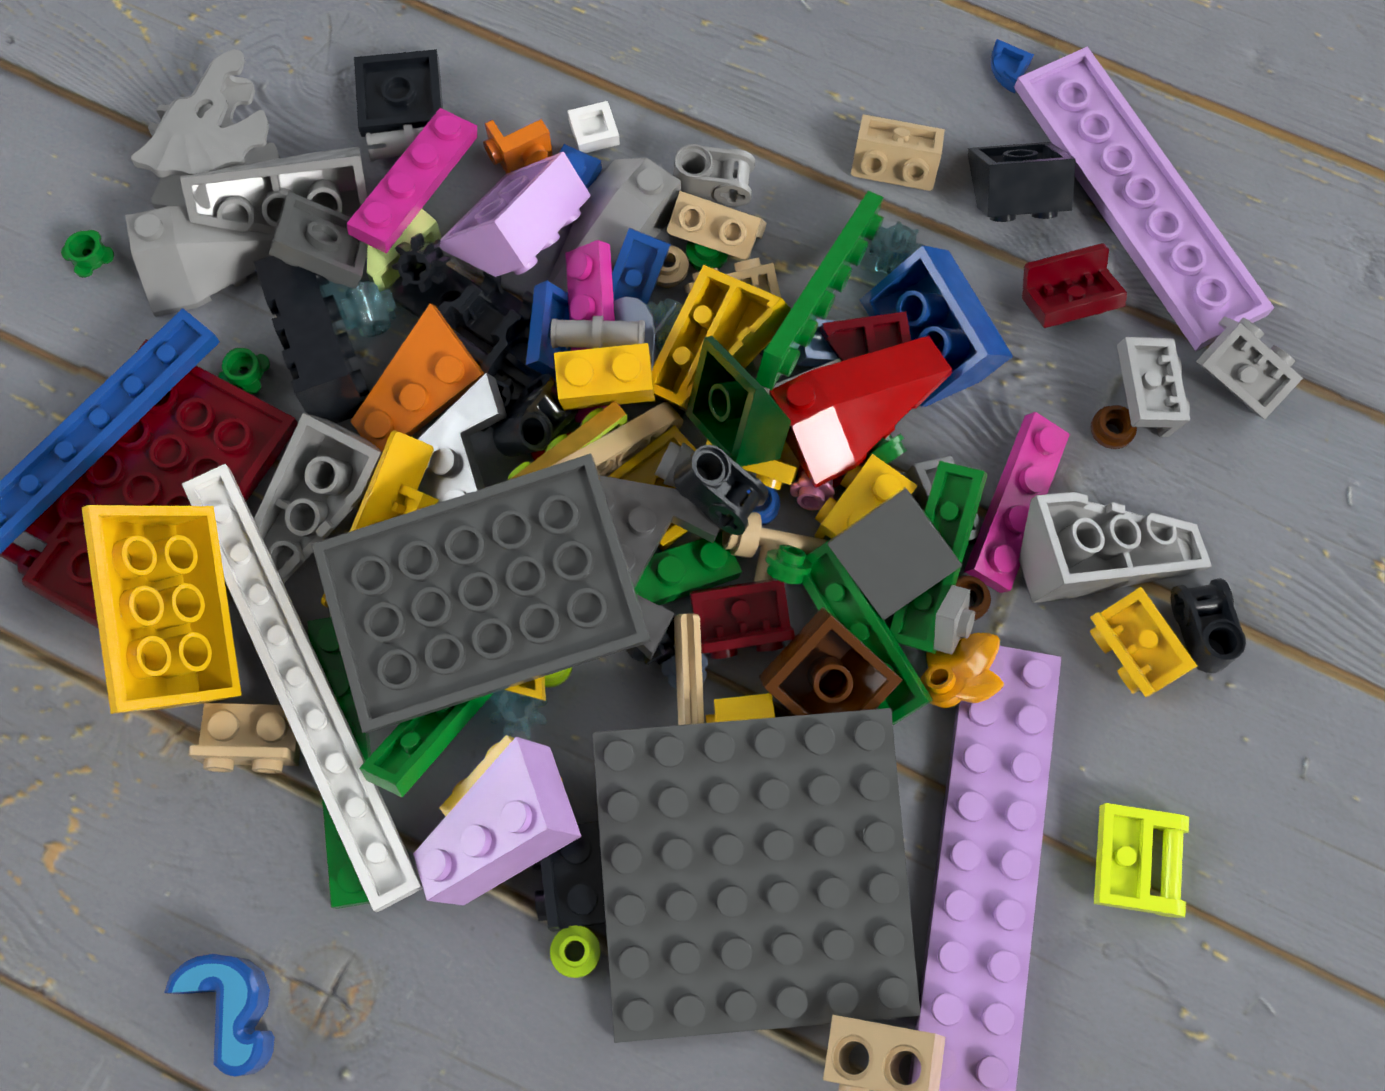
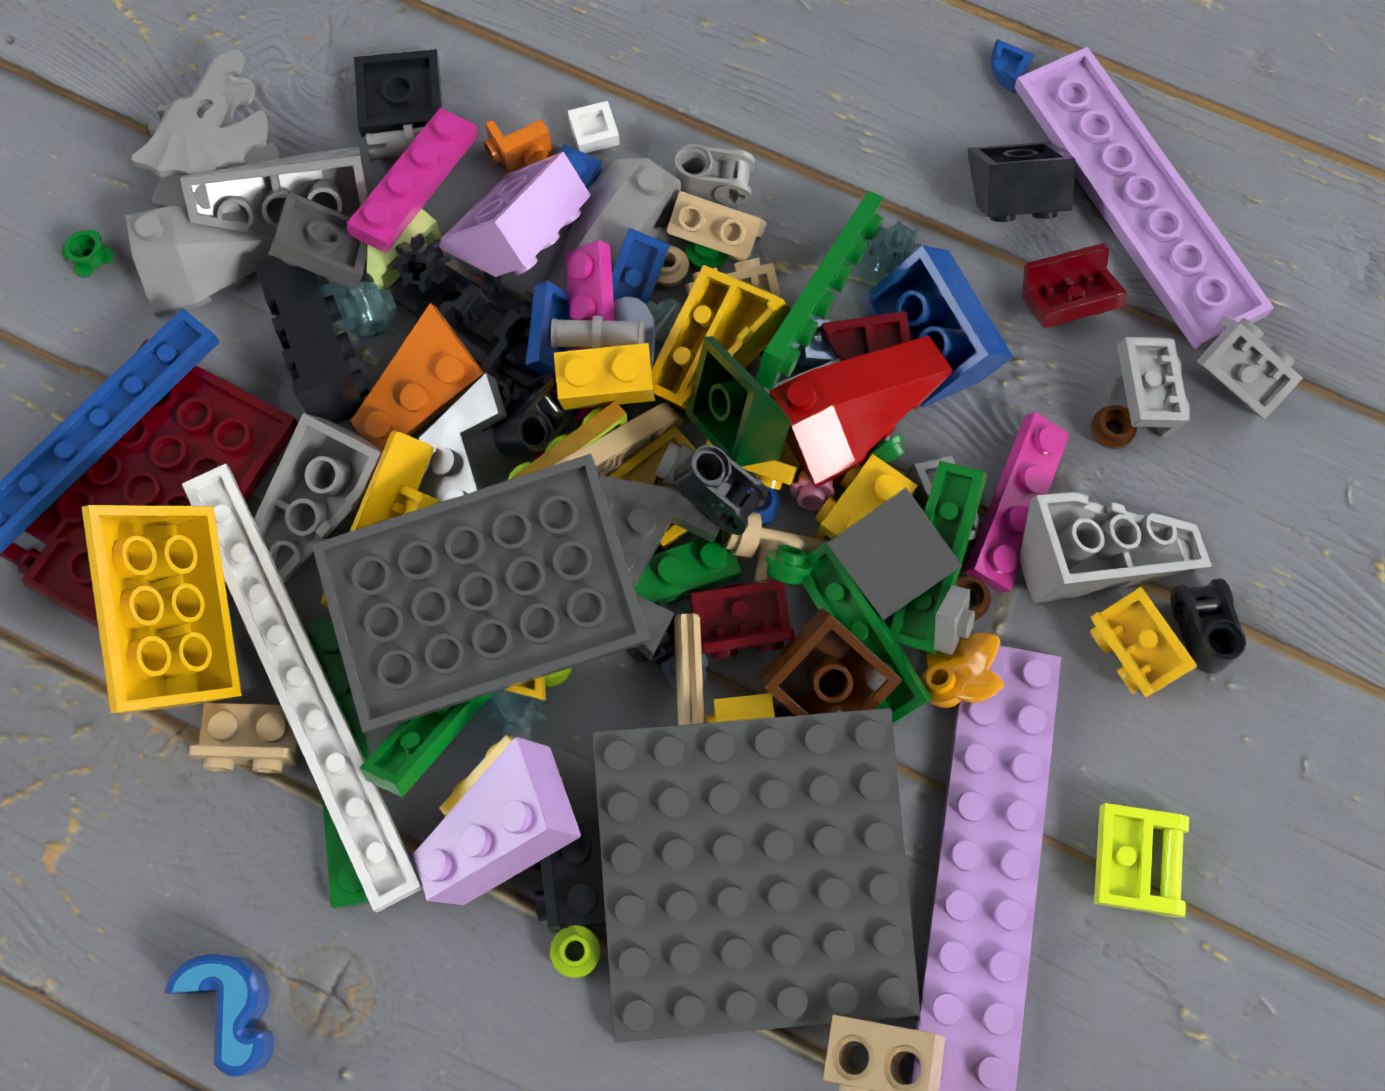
green plate [218,348,270,394] -> none
tan bracket [851,114,945,191] -> none

